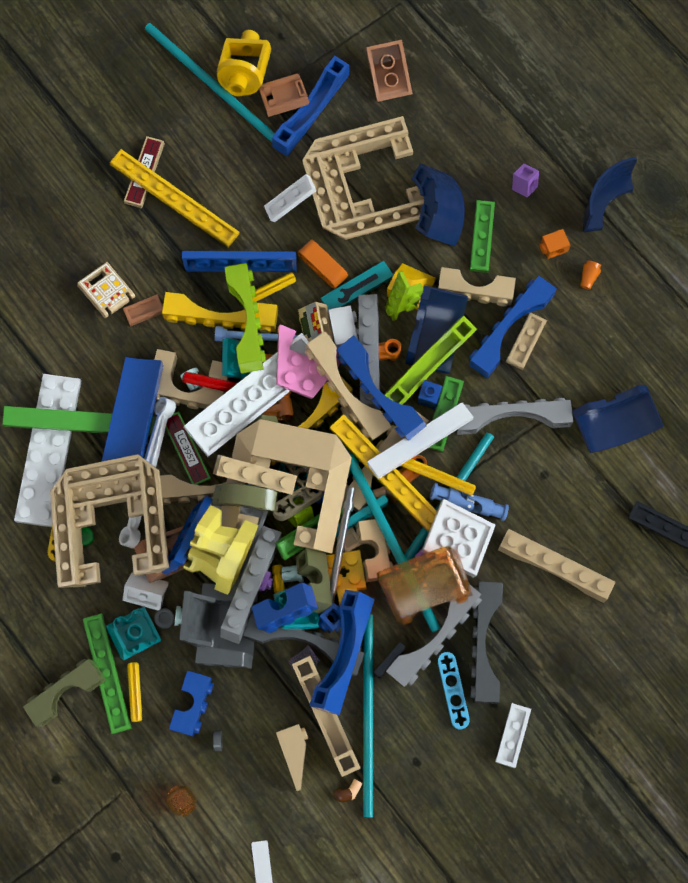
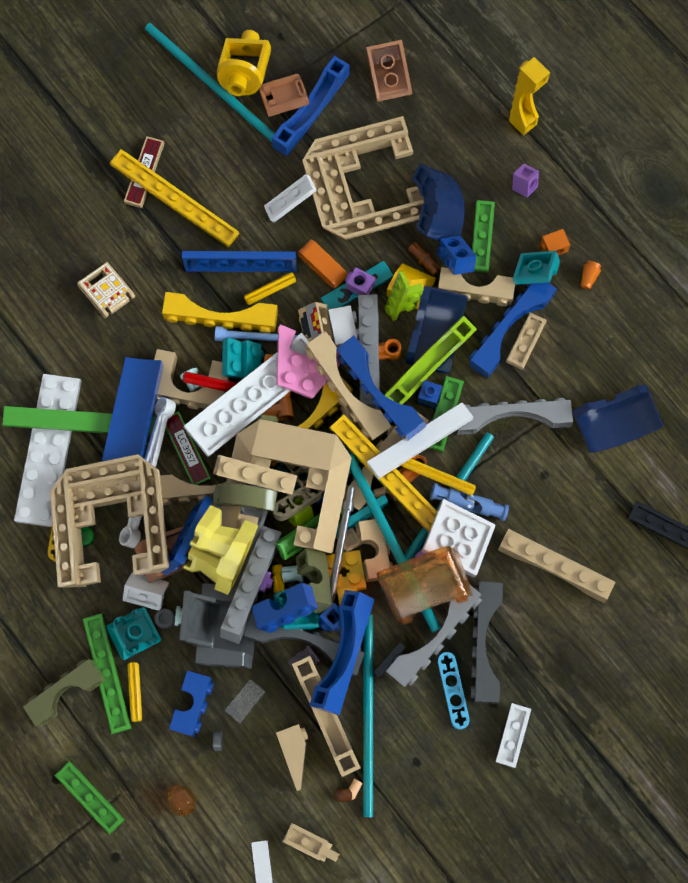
nougat tile [123,294,163,327] -> none
lime arch [225,263,266,373] -> none
dark blue panel [583,157,637,232] -> none
none -> bright green tile [55,761,125,834]
none -> clear tile [225,679,266,724]
none -> tan hinge [283,823,340,862]
none -> medium lavender brick [345,268,375,295]
none -> dark orange pin [408,242,441,276]
none -> blue brick [437,236,477,275]
none -> yellow arch [509,57,550,136]
none -> teal plate [513,251,560,285]

